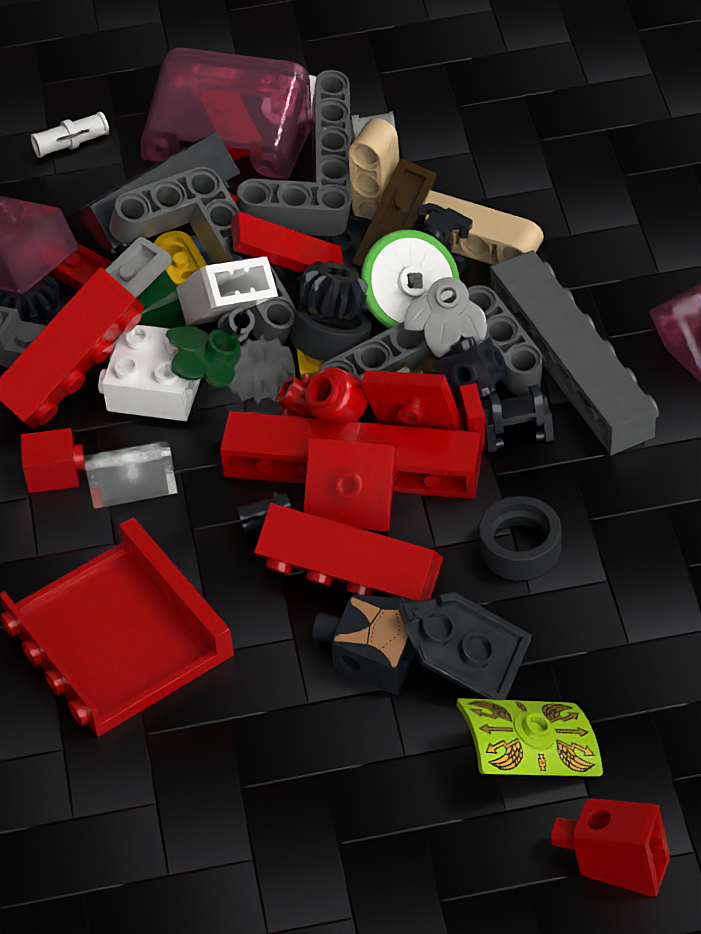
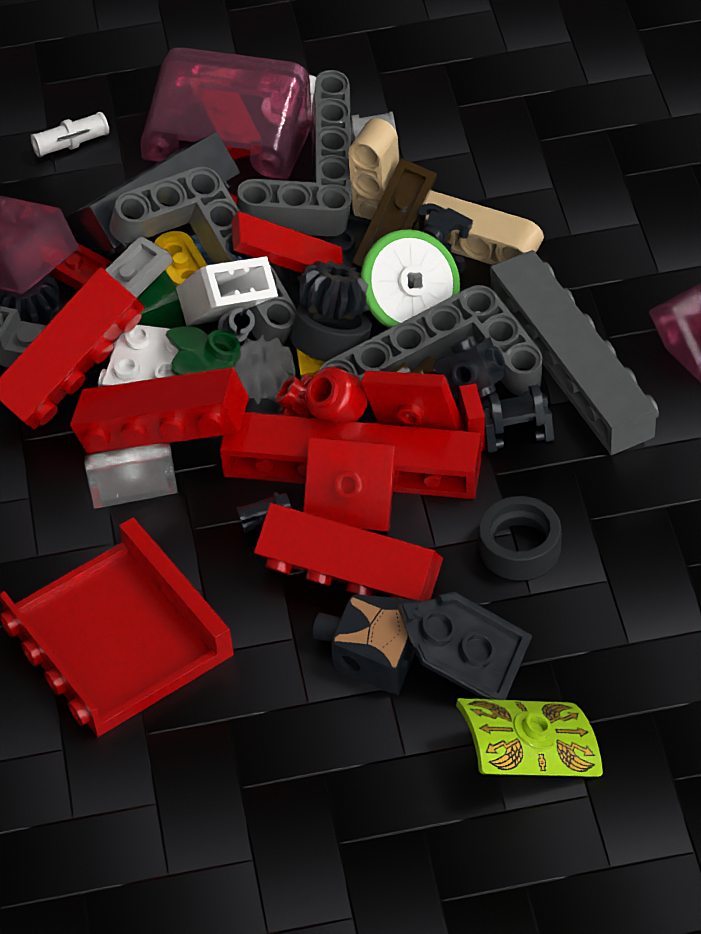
red brick [21,428,85,493] -> none
light grey plate [404,277,487,358] -> none
red torso [551,798,670,897] -> none
none -> red brick [70,367,249,454]

